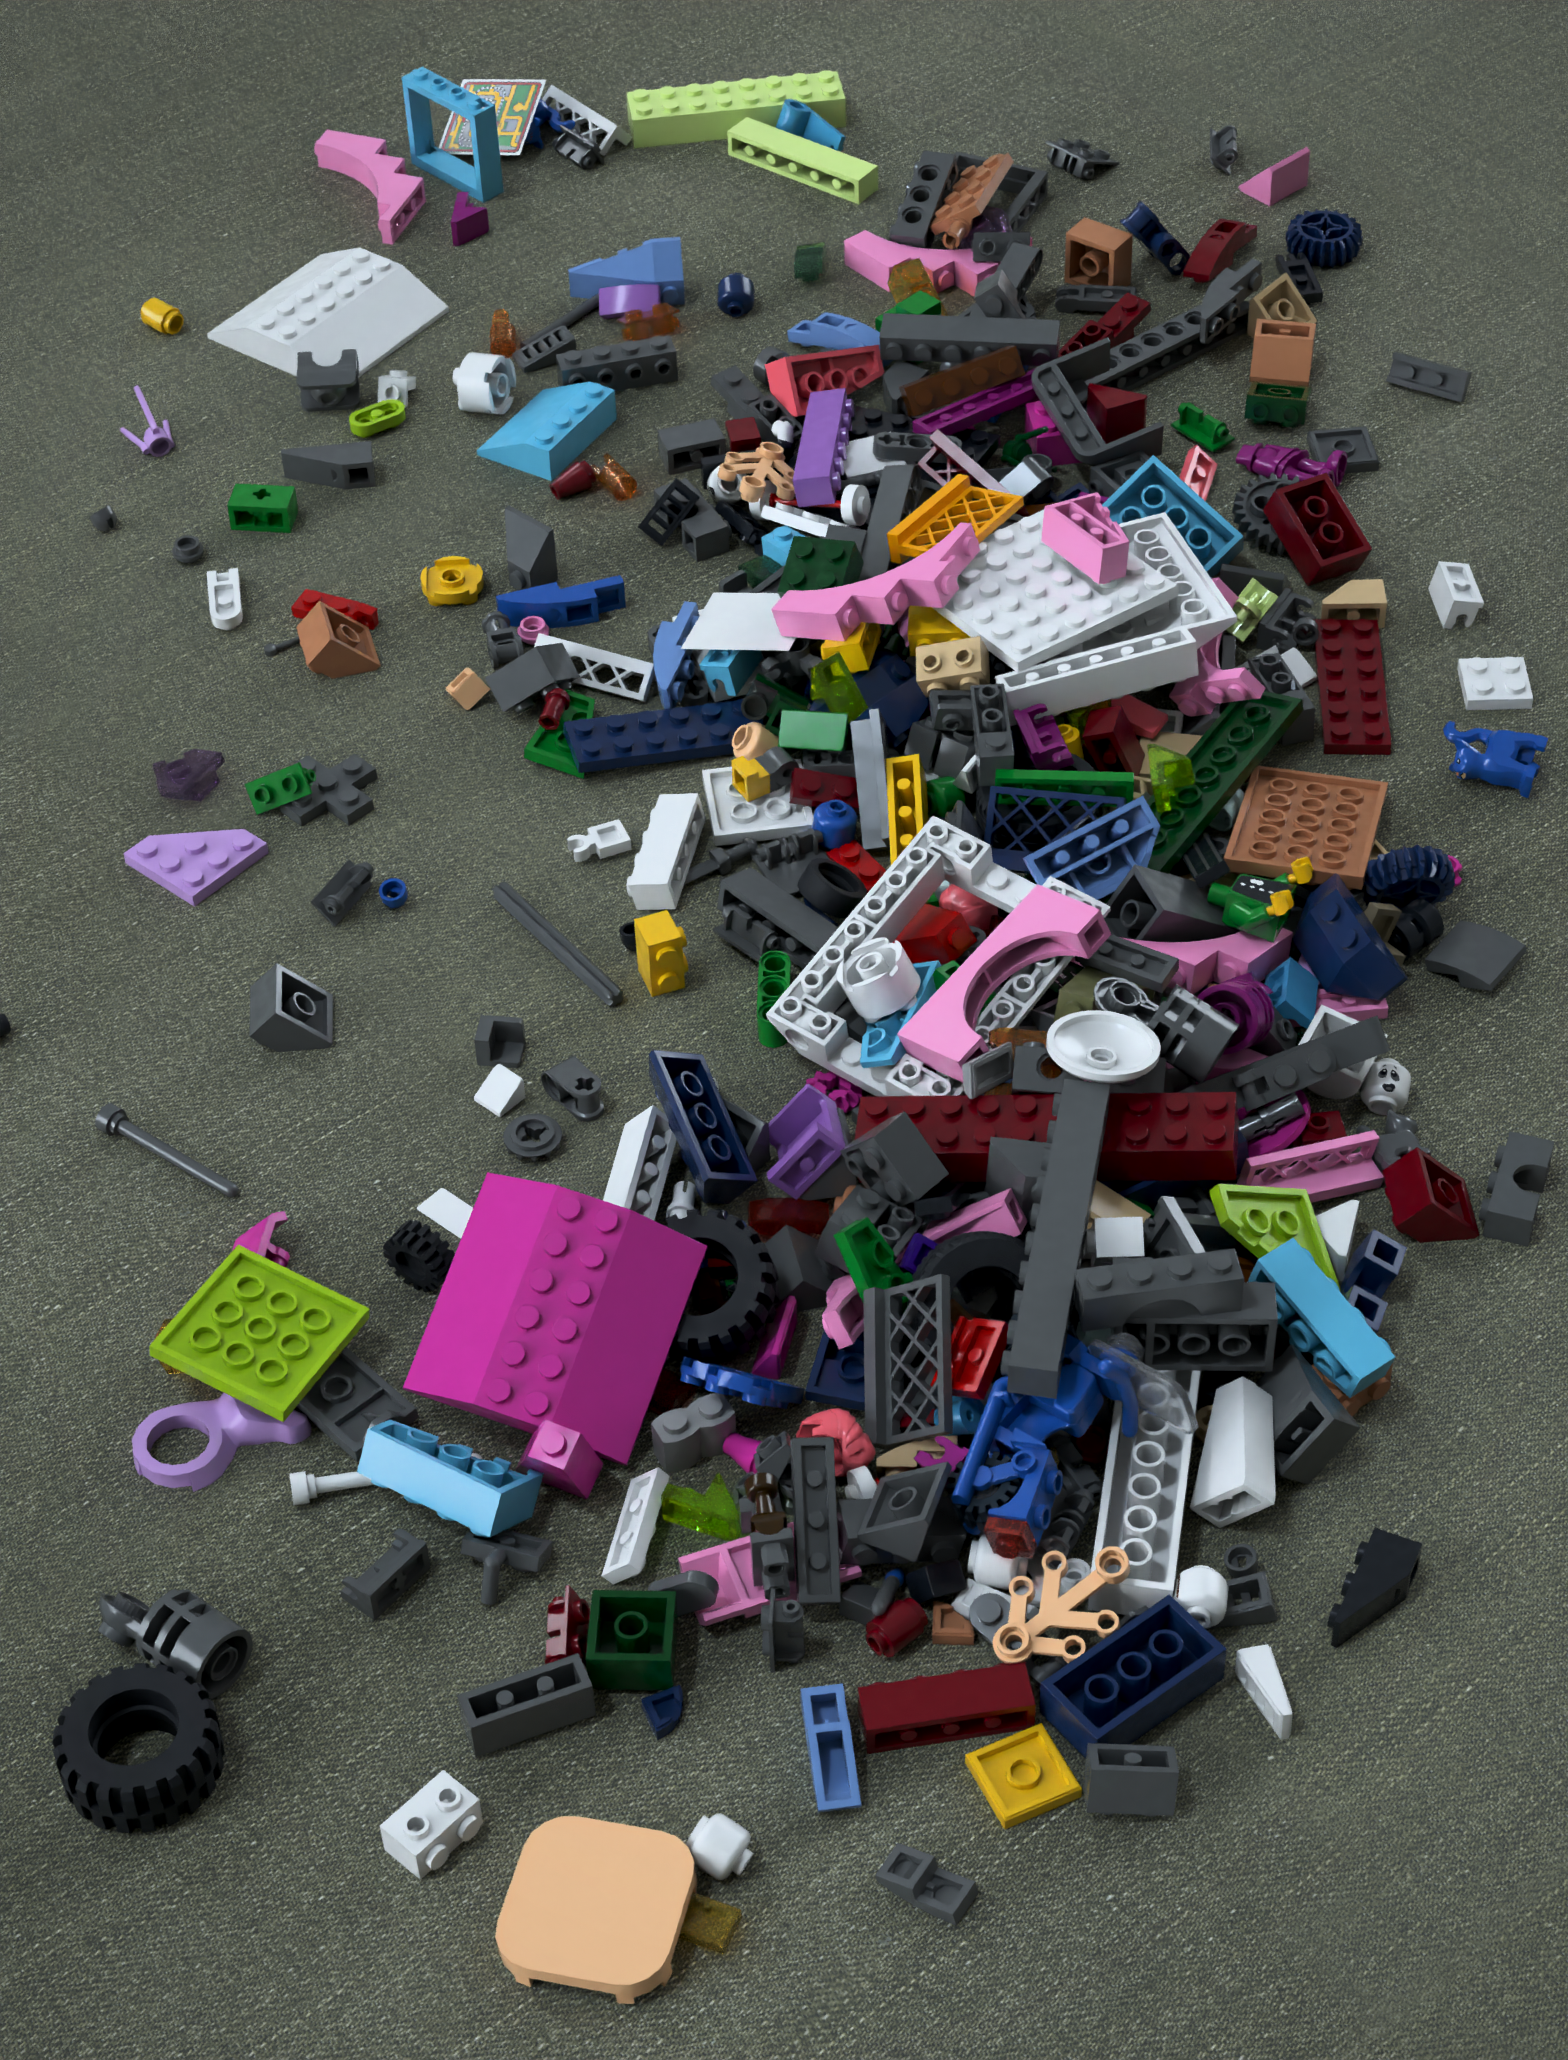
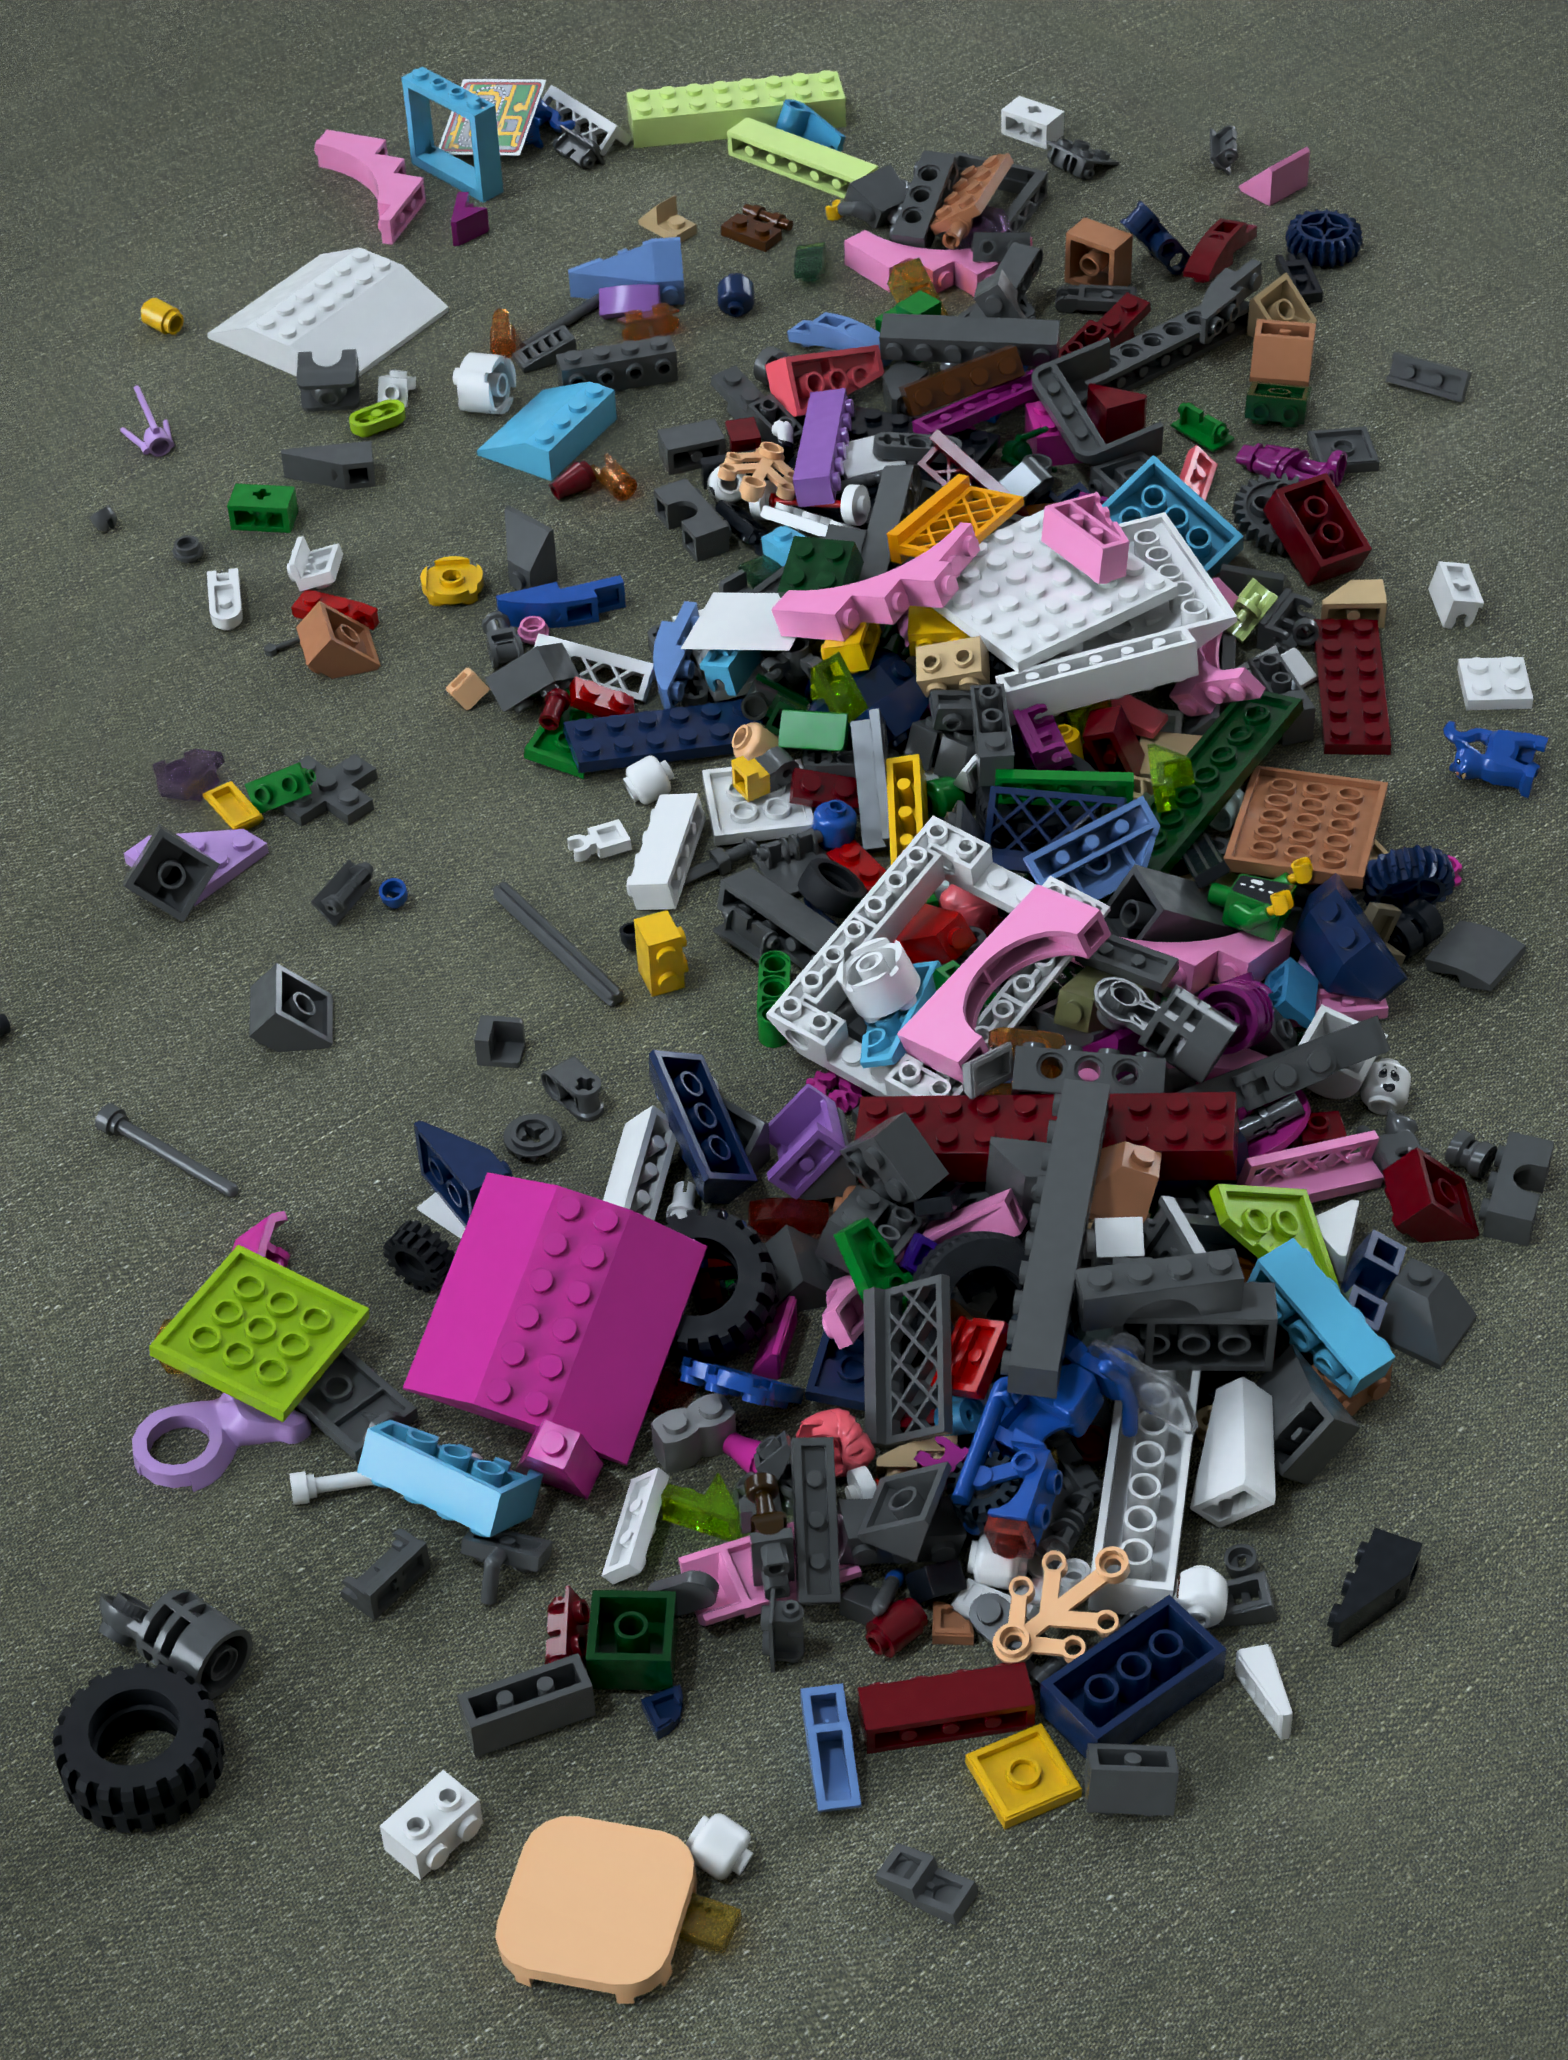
white slope [474,1064,526,1117] -> none
black slope [638,478,700,546] -> none
white dish [1046,1010,1161,1083] -> none
none -> dark grey slope [123,824,220,922]
none -> yellow tile [202,781,264,830]
none -> white bracket [287,536,343,591]
none -> dark blue slope [414,1120,513,1228]
none -> red plate [569,676,635,717]
none -> white head [622,755,674,805]
none -> tan slope [639,195,697,243]
none -> reddish brown plate [721,204,793,252]
none -> dark grey torso [825,164,908,229]
none -> white brick [1001,96,1064,149]
none -> nougat slope [1089,1141,1162,1223]
none -> dark grey slope [1376,1257,1477,1370]
none -> dark grey wheel [1445,1129,1497,1179]

